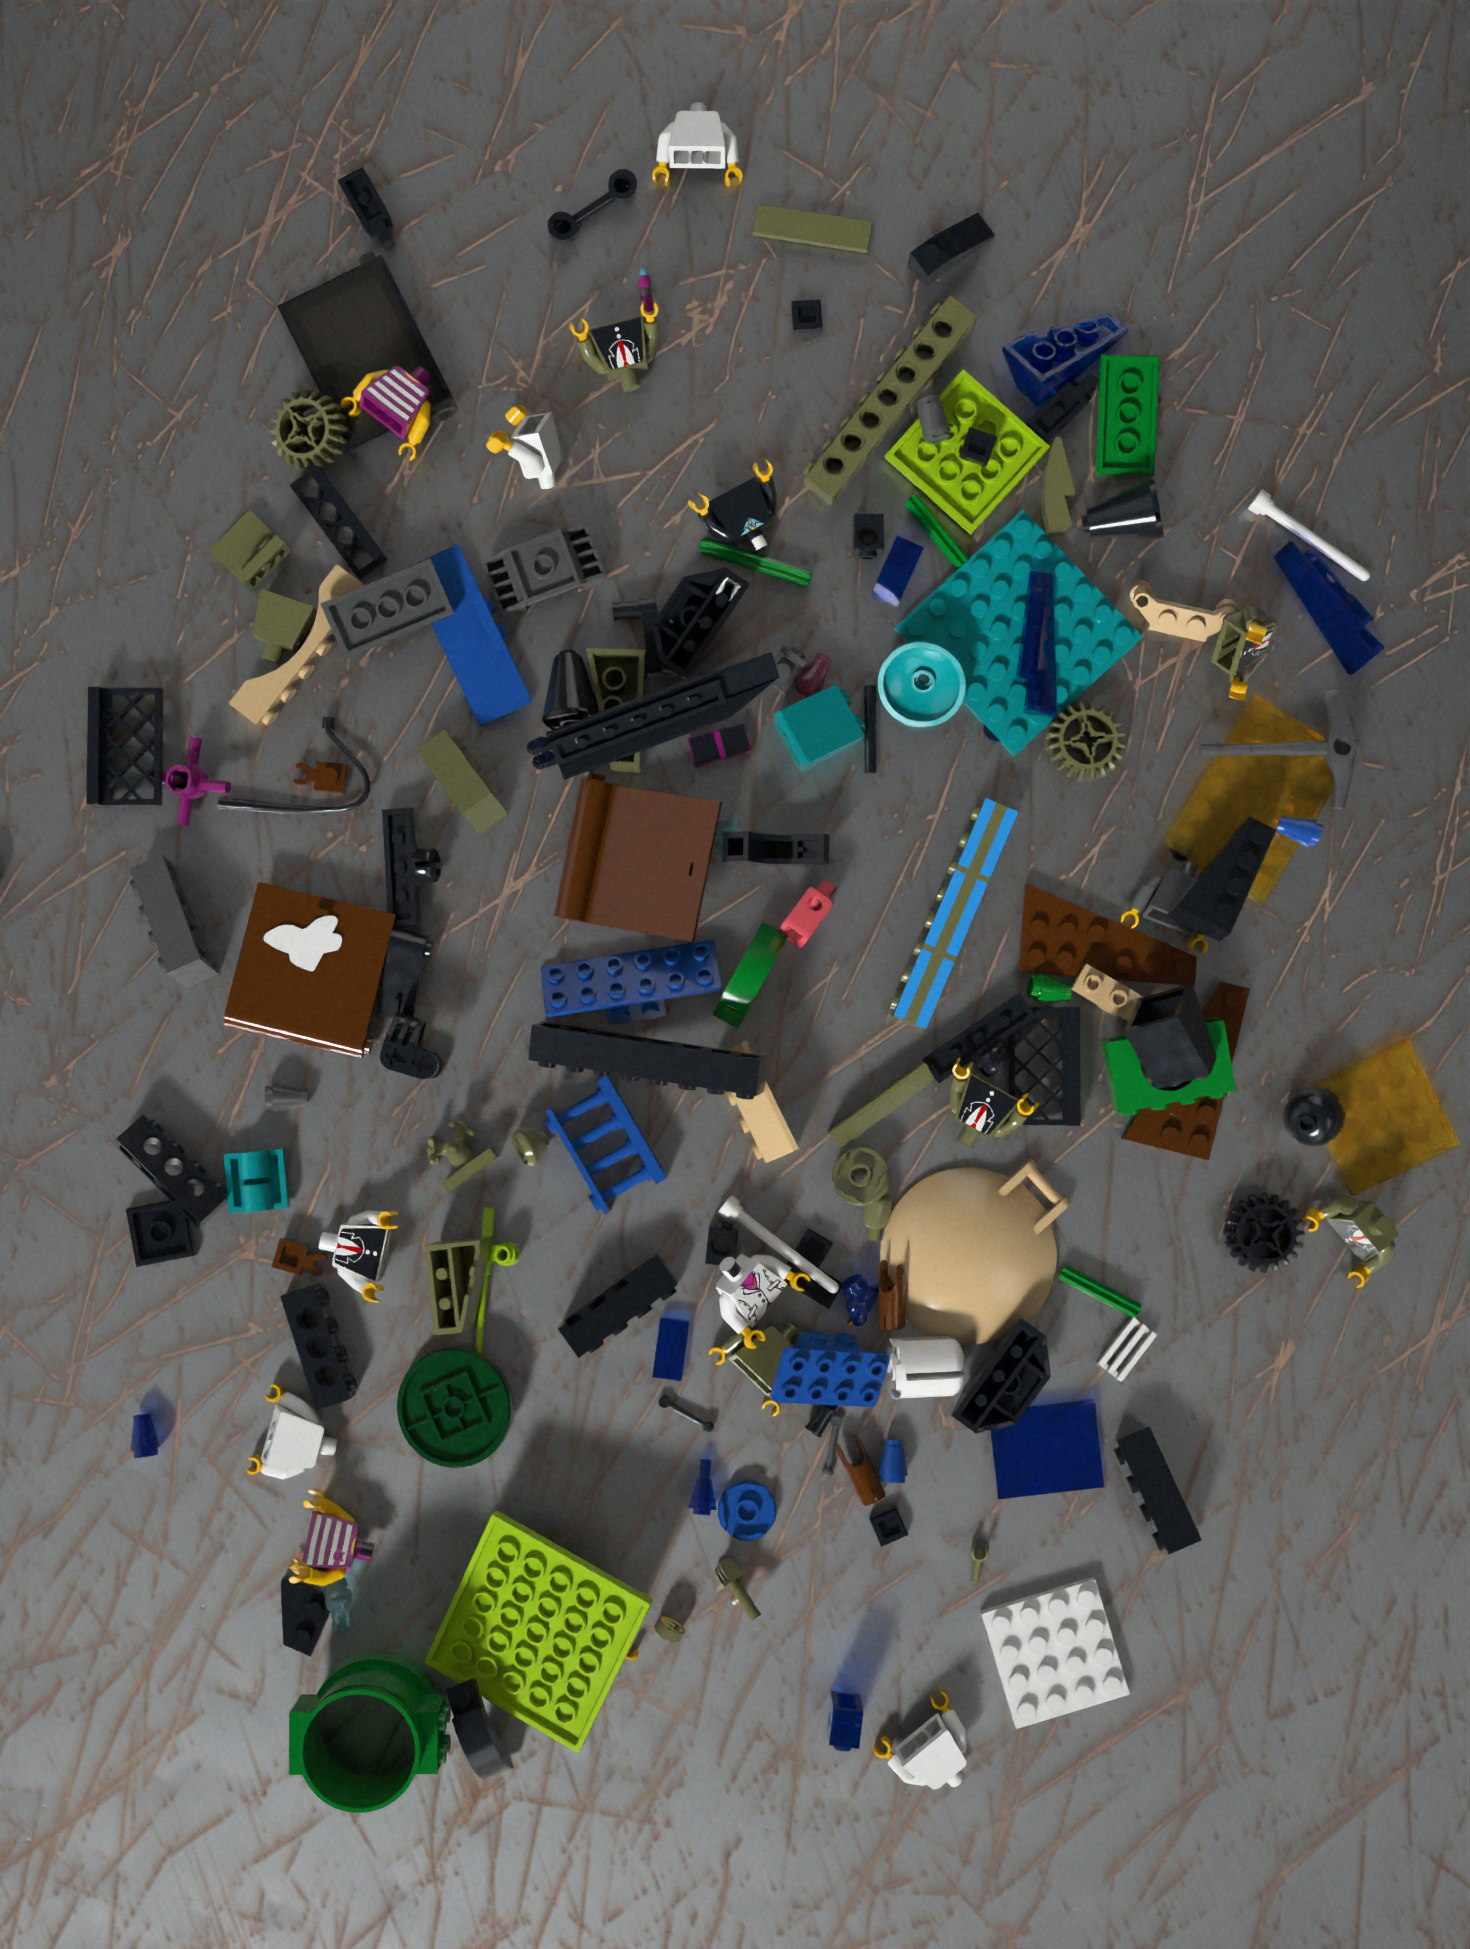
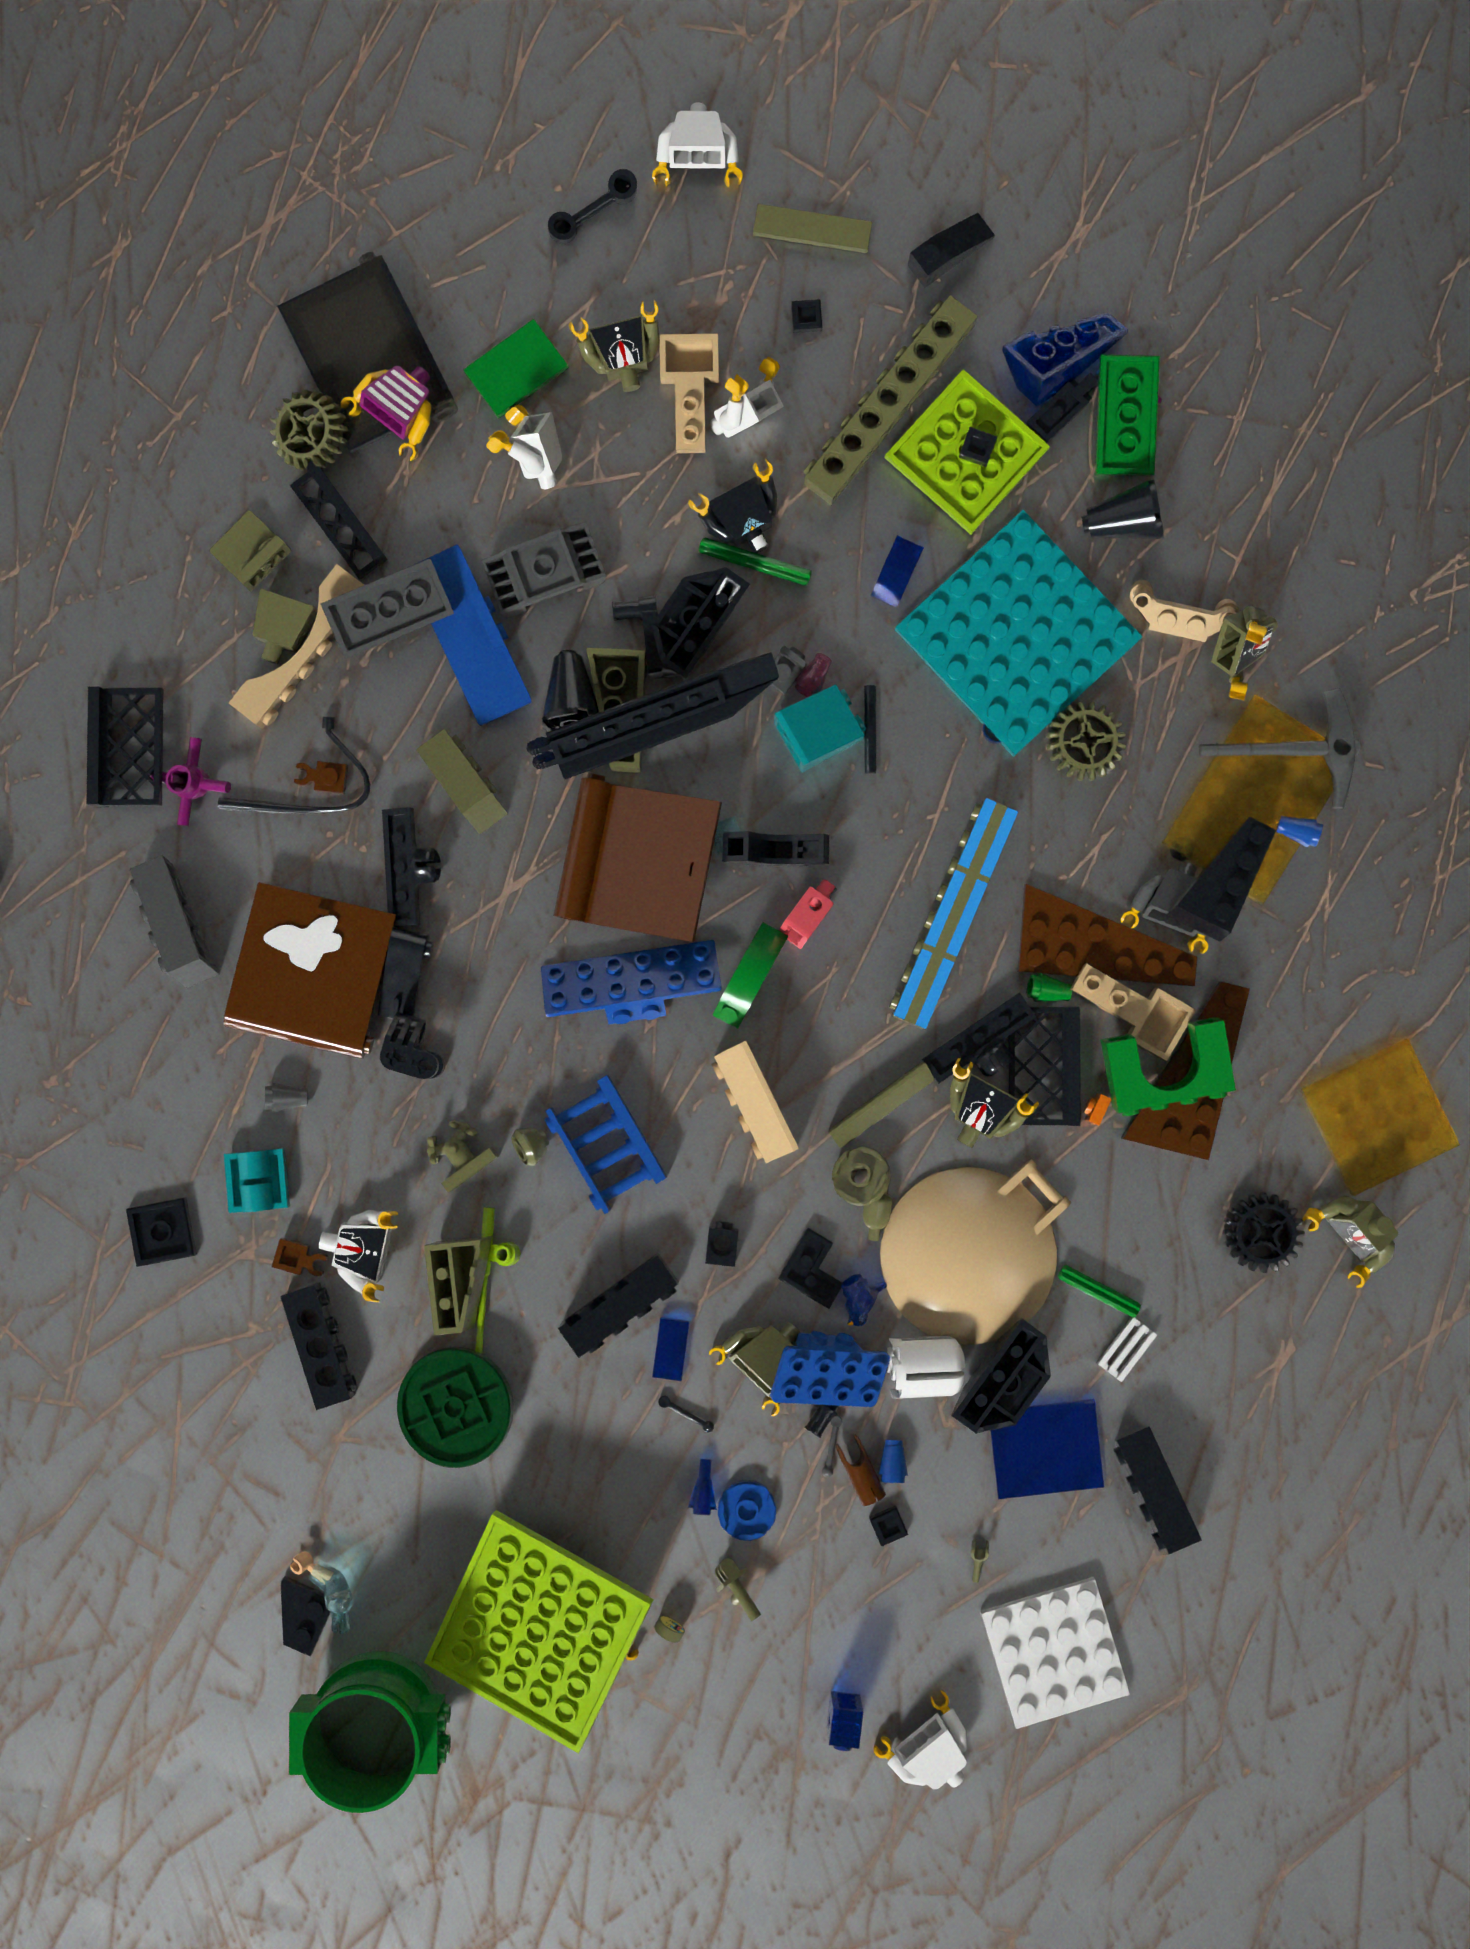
black brick [115,1115,227,1229] -> none
clear blue cone [130,1413,161,1459] -> none
white torso [247,1384,337,1479] -> none
torso [289,1489,375,1586] -> none
black hinge [337,167,396,250] -> none
black arch [445,1678,514,1779] -> none
black brick [528,1022,768,1099] -> none
magenta piece [638,268,654,320] -> none
black tile [688,723,752,768] -> none
white torso [716,1254,810,1349] -> none
white piece [717,1195,839,1293] -> none
black brick [853,514,884,560] -> none
teal dish [878,640,966,727] -> none
reddish brown piece [878,1260,905,1330] -> none
green axle [905,494,969,569] -> none
dark grey piece [917,395,951,444] -> none
clear blue wedge [1015,571,1057,717] -> none
olive slope [1040,436,1076,536] -> none
black slope [1124,983,1217,1089] -> none
white piece [1247,489,1370,581] -> none
clear blue wedge [1274,541,1385,675] -> none
black cylinder [1283,1086,1346,1147] -> none
none -> green tile [463,319,569,419]
none -> tan plate [660,333,719,453]
none -> white torso [710,356,784,438]
none -> orange plate [1083,1093,1112,1126]

